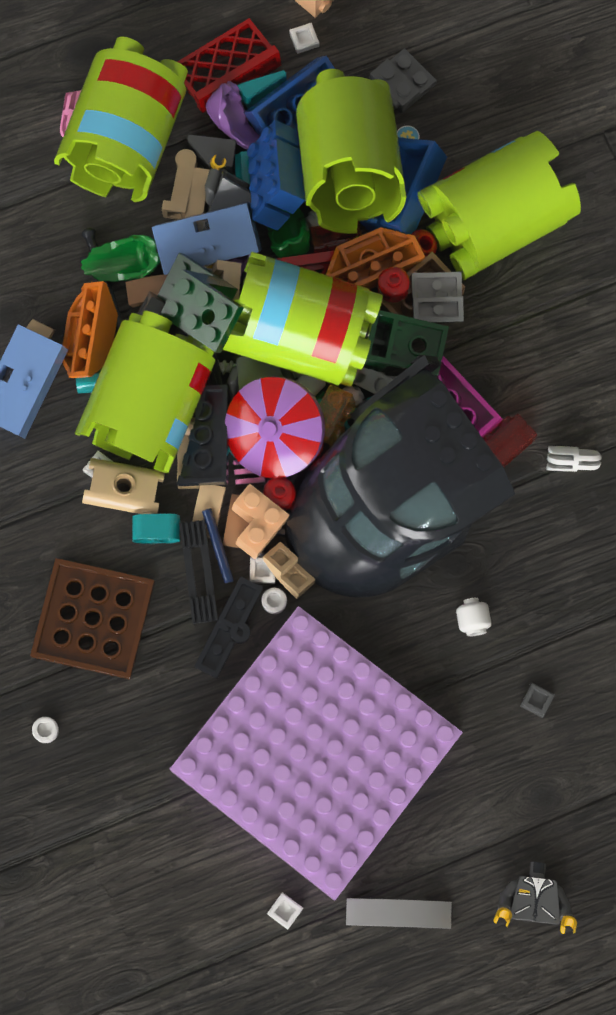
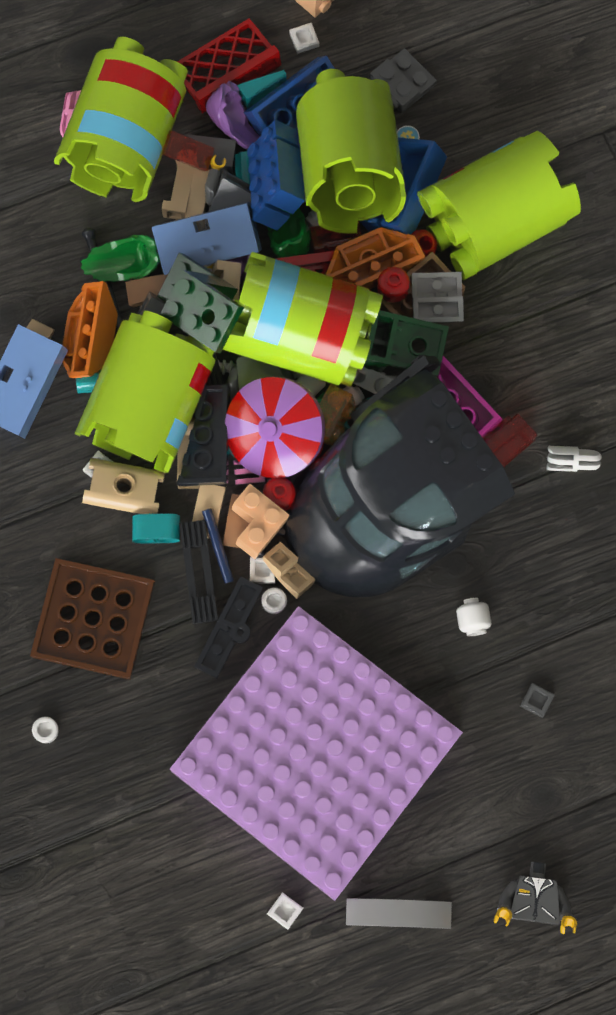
none -> clear red plate [162,131,215,172]

